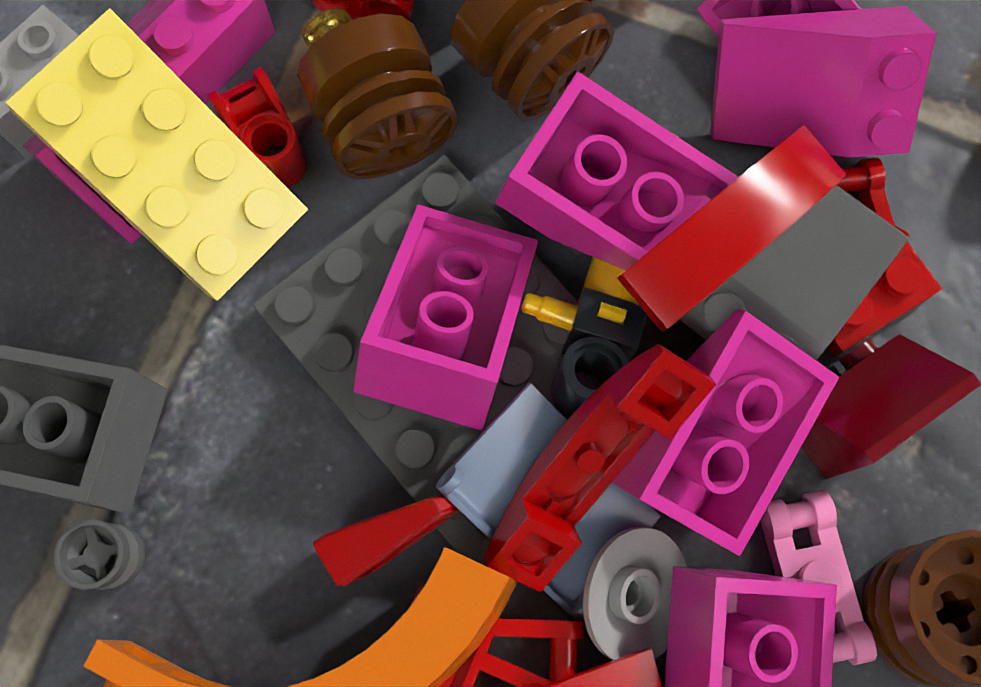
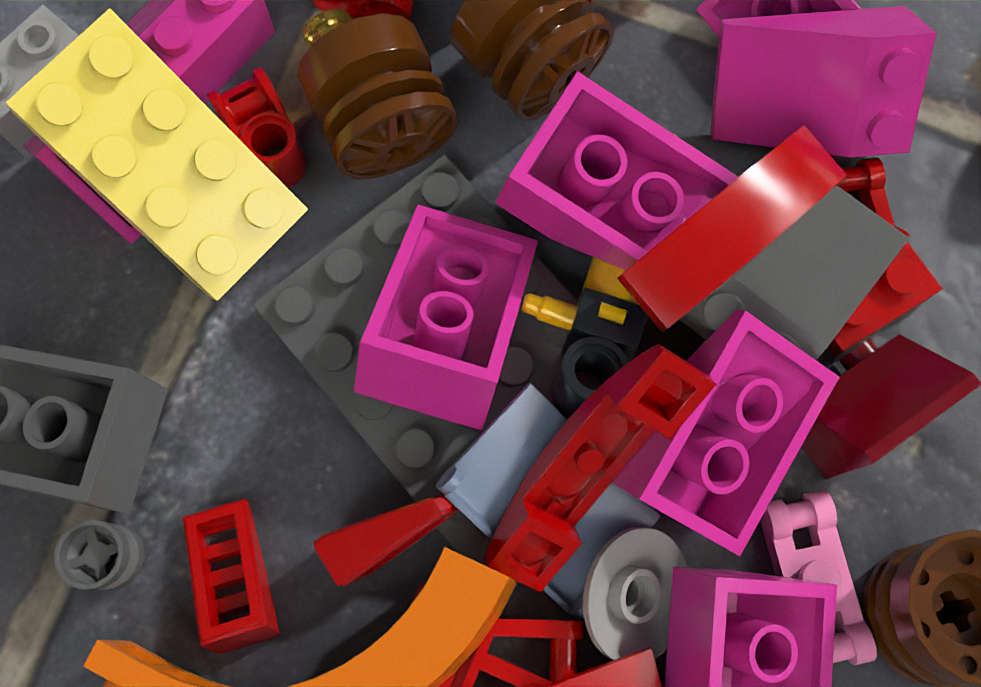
none -> red slope [182,498,280,654]

